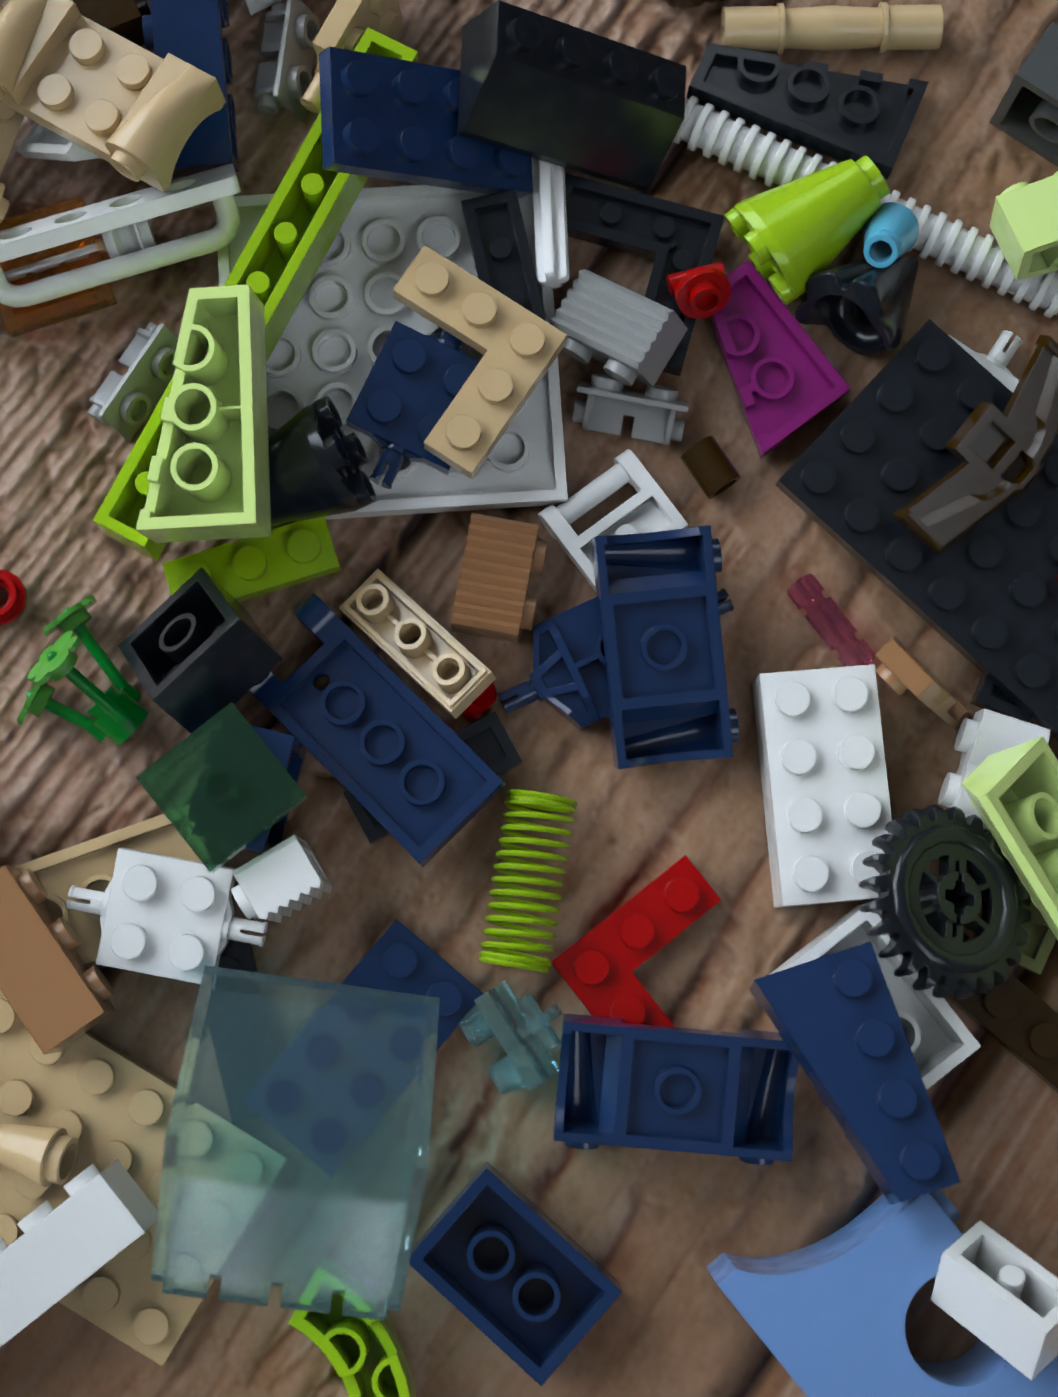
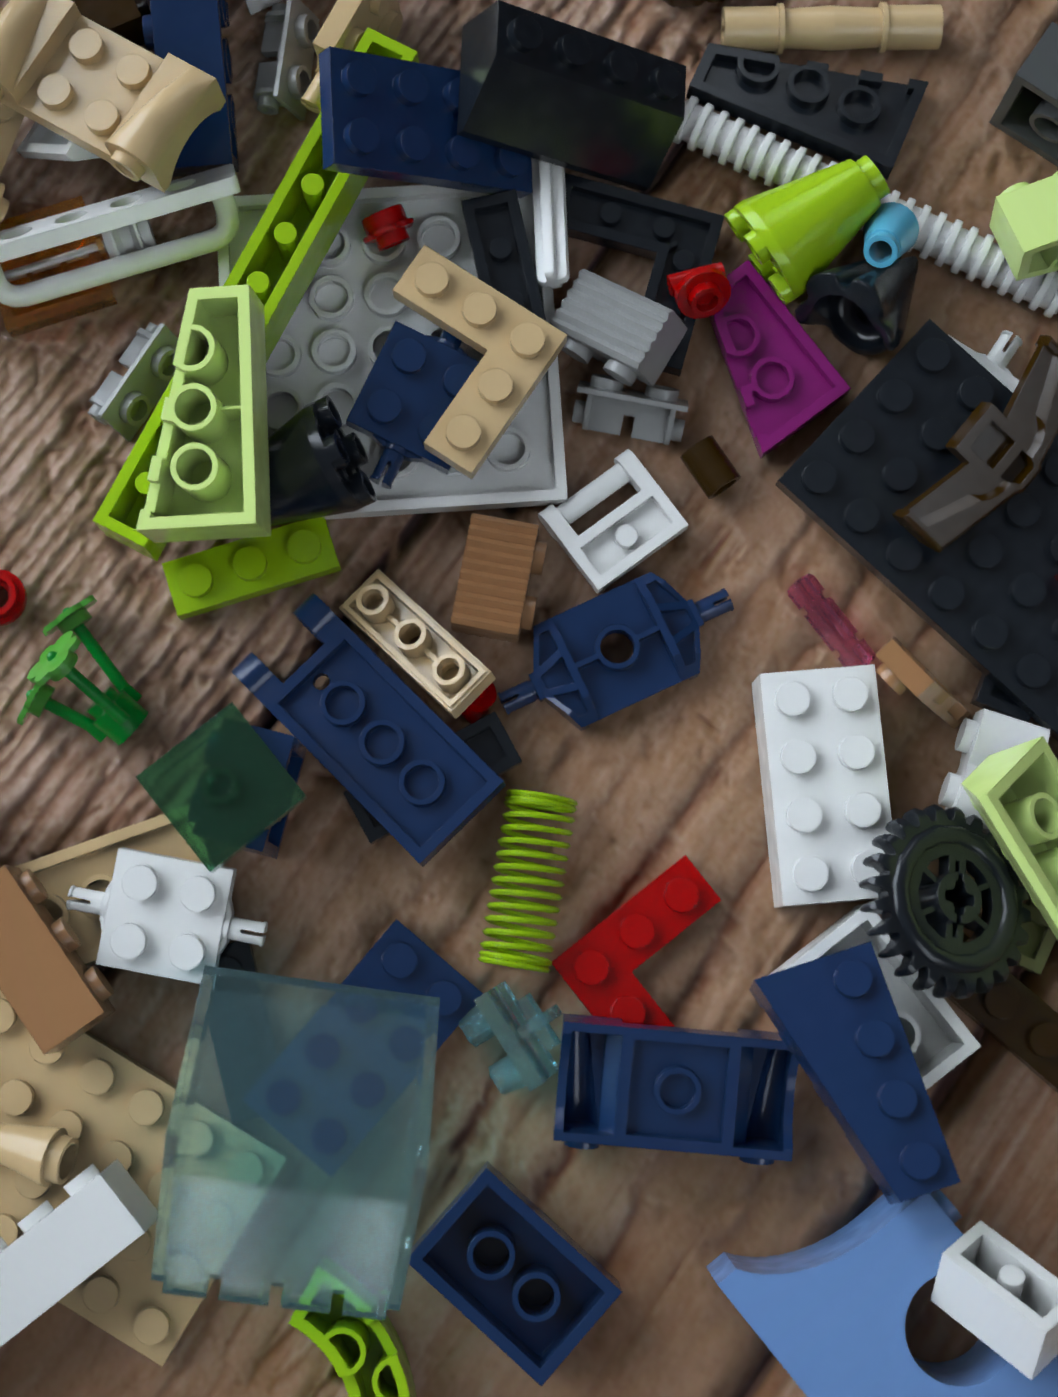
black brick [118,567,283,739] -> none
white brick [231,834,332,923] -> none
dark blue piece [591,525,739,769] -> none
none -> red plate [361,204,414,251]

